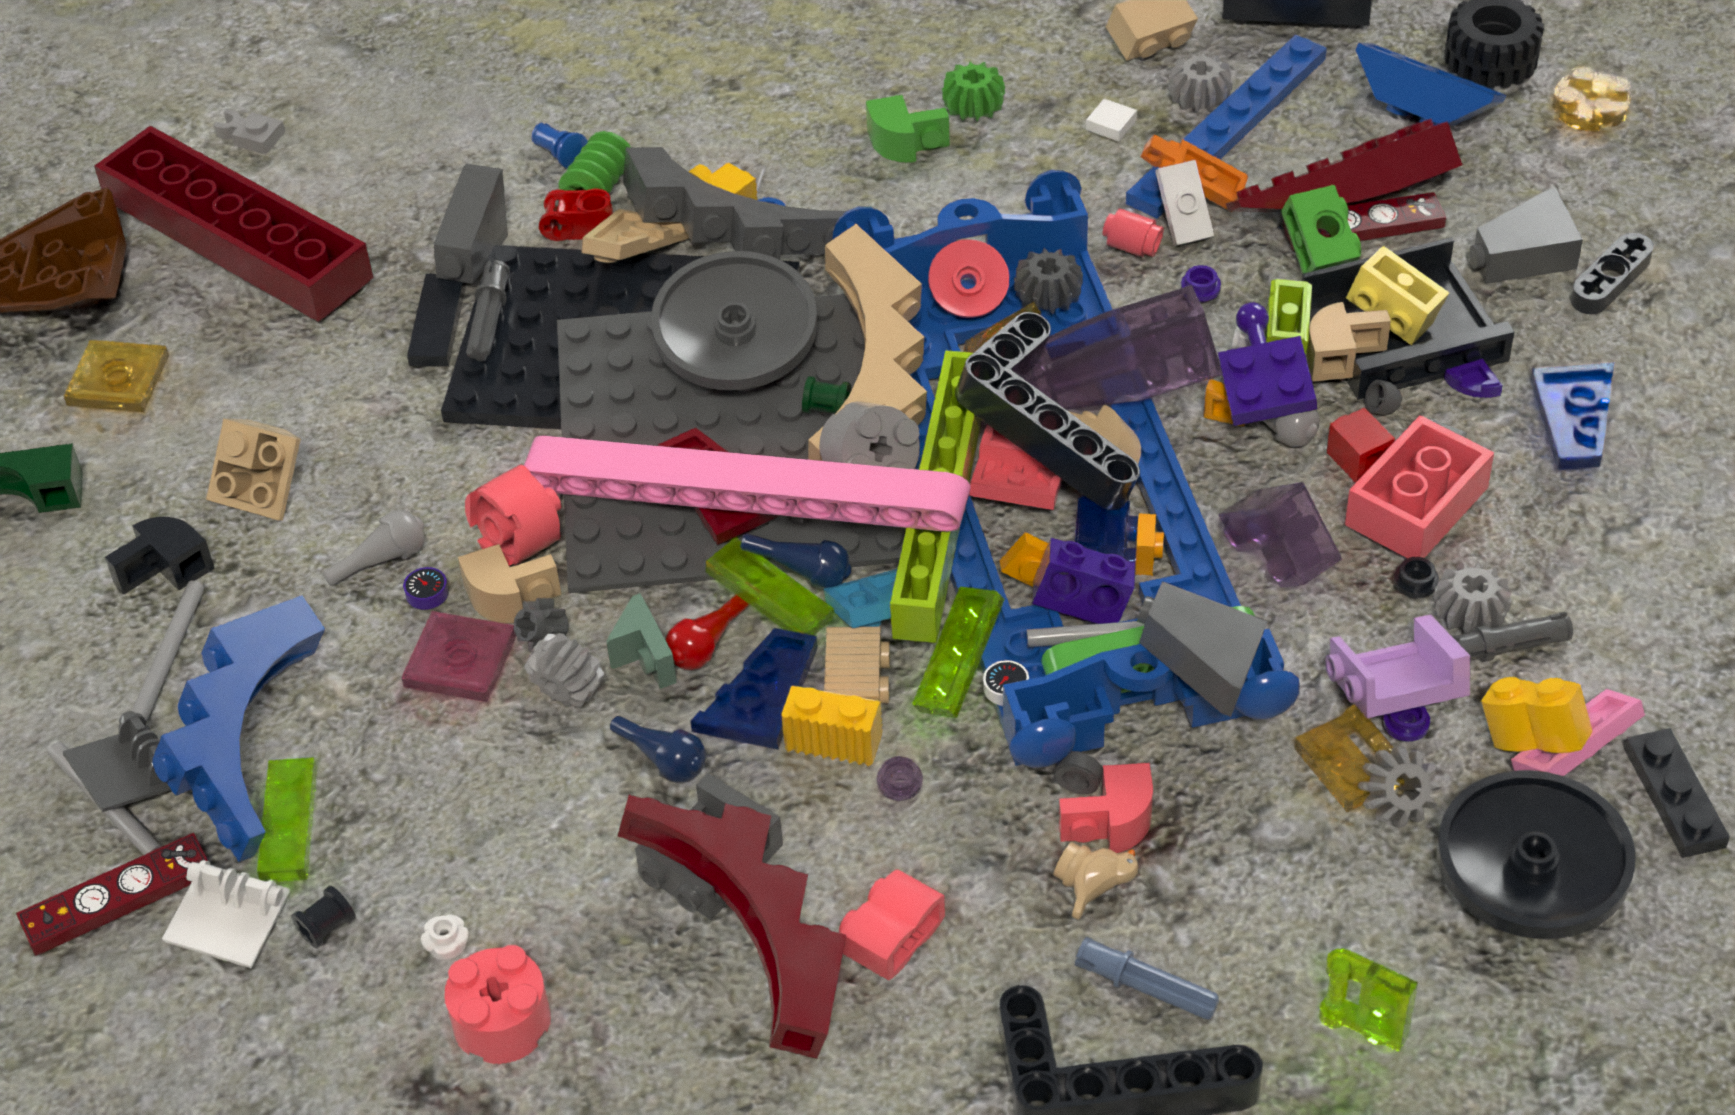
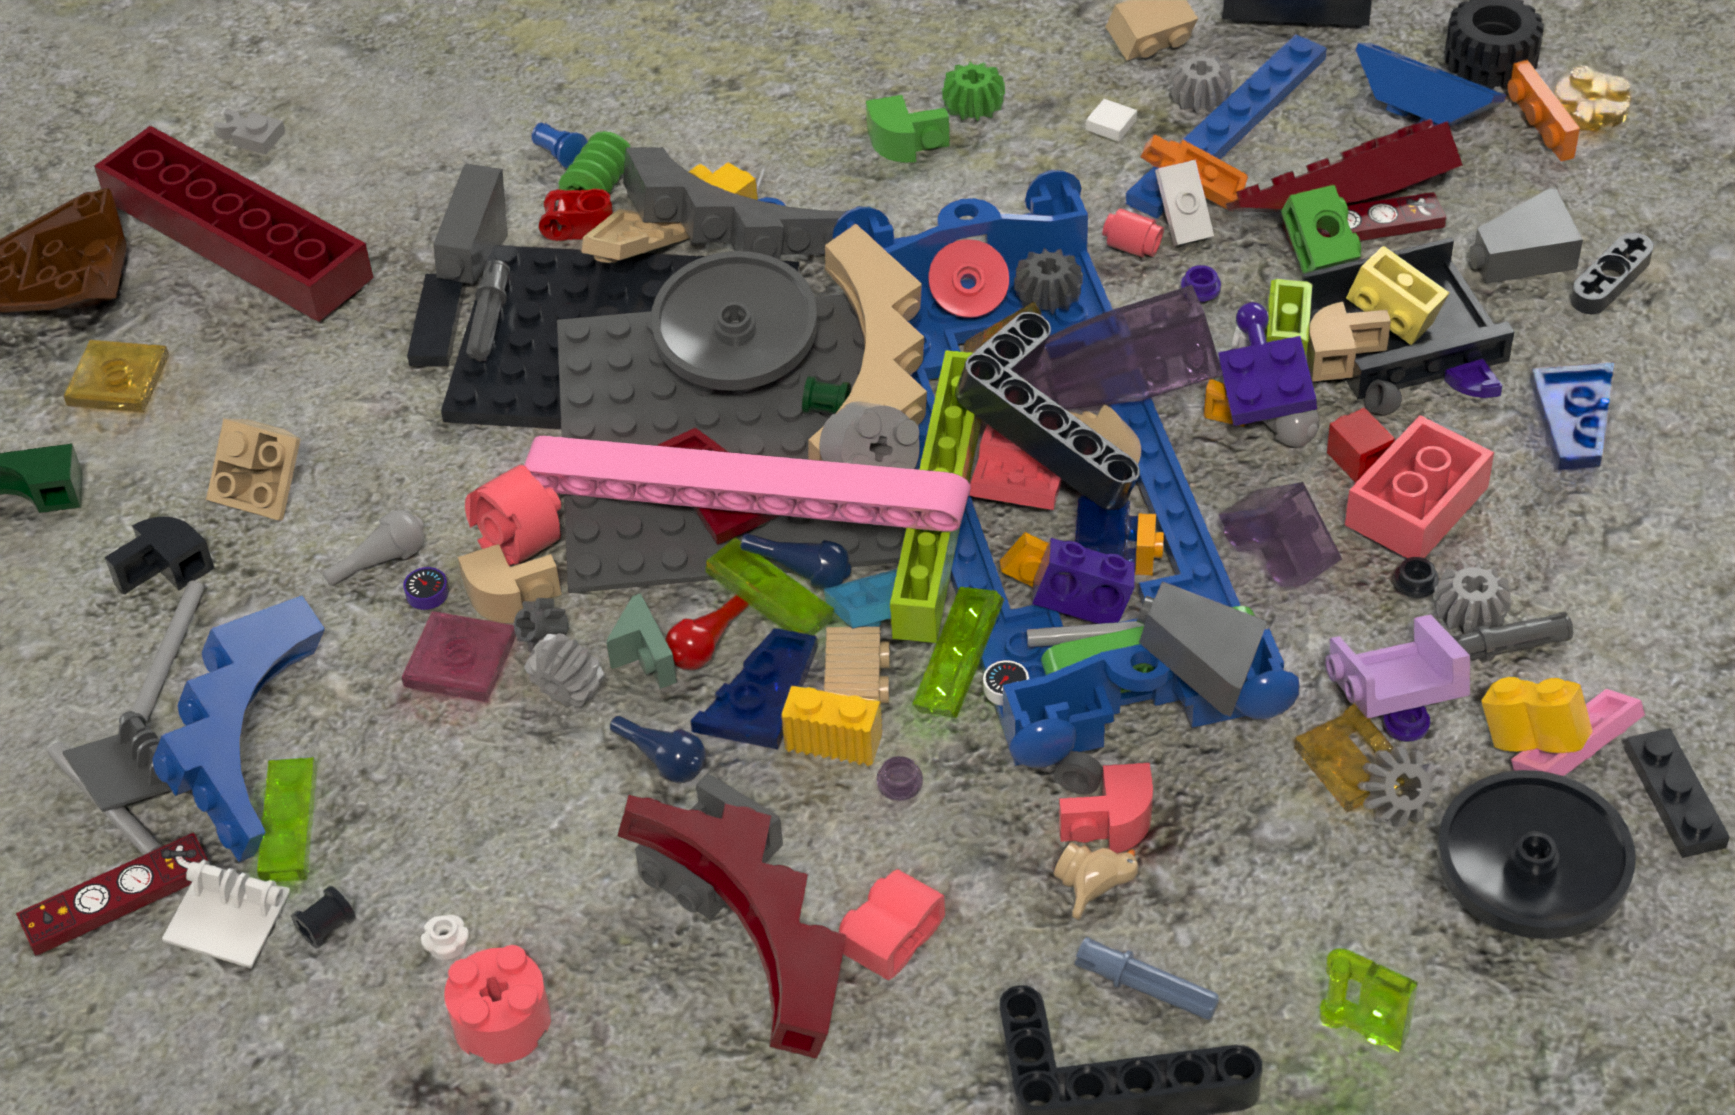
none -> orange plate [1508,60,1580,162]

